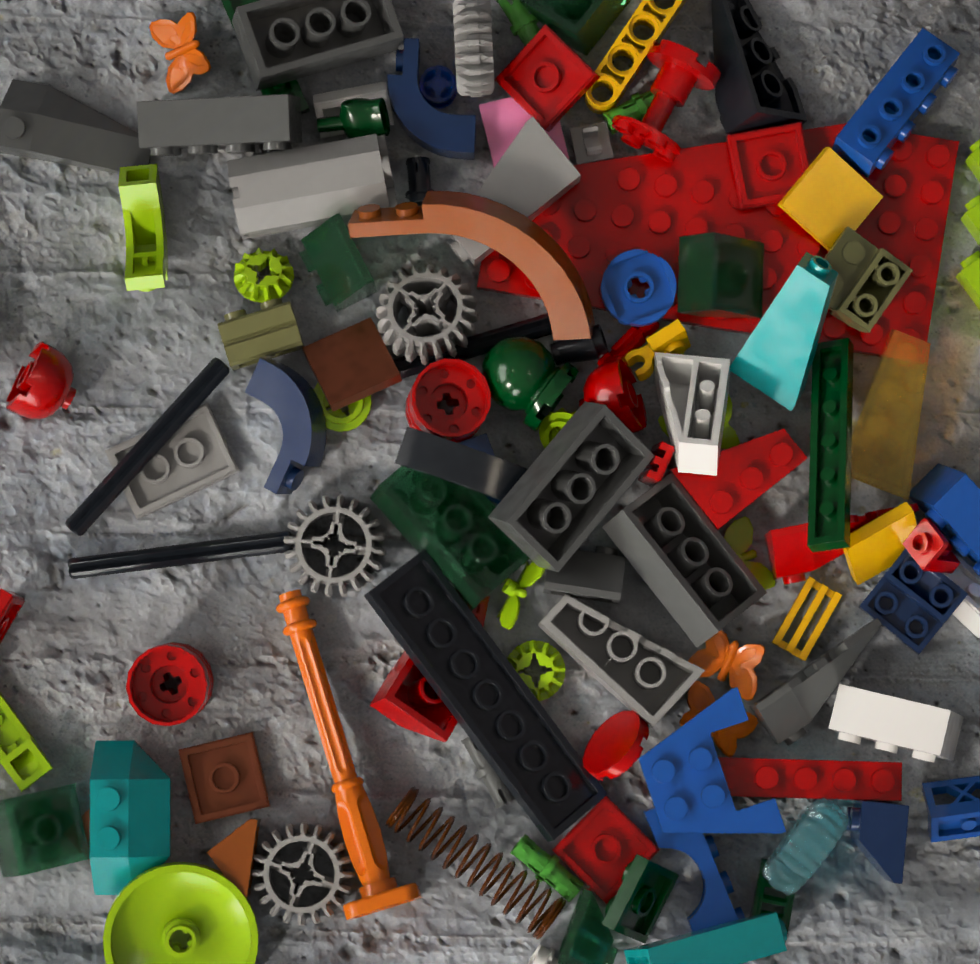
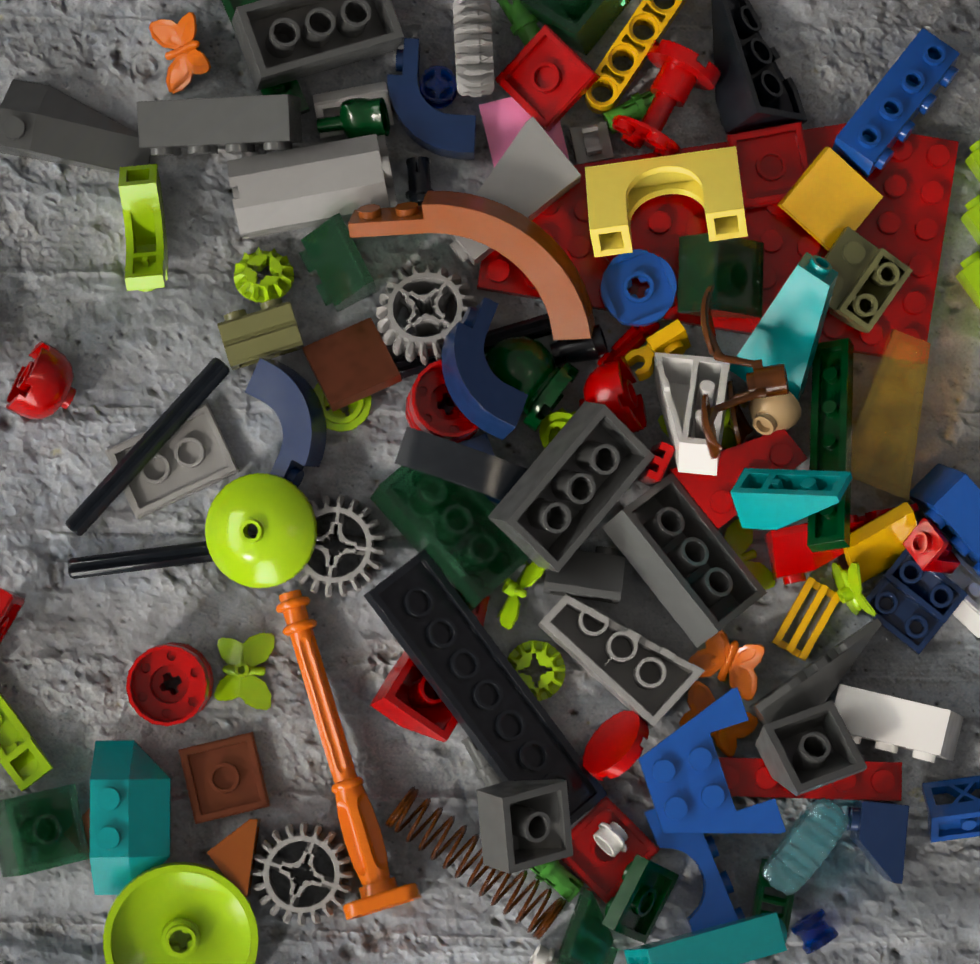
none -> lime dish [205,473,317,588]
none -> lime piece [214,633,275,710]
none -> dark blue arch [441,297,528,440]
none -> dark grey slope [476,779,573,874]
none -> light yellow arch [585,146,748,257]
none -> white plate [593,821,628,857]
none -> reddish brown plant [700,284,789,459]
none -> teal slope [730,468,853,530]
none -> tan brick [749,391,801,435]
none -> dark grey slope [755,700,867,796]
none -> clear blue wheel [790,908,839,954]
none -> lime piece [831,563,877,616]

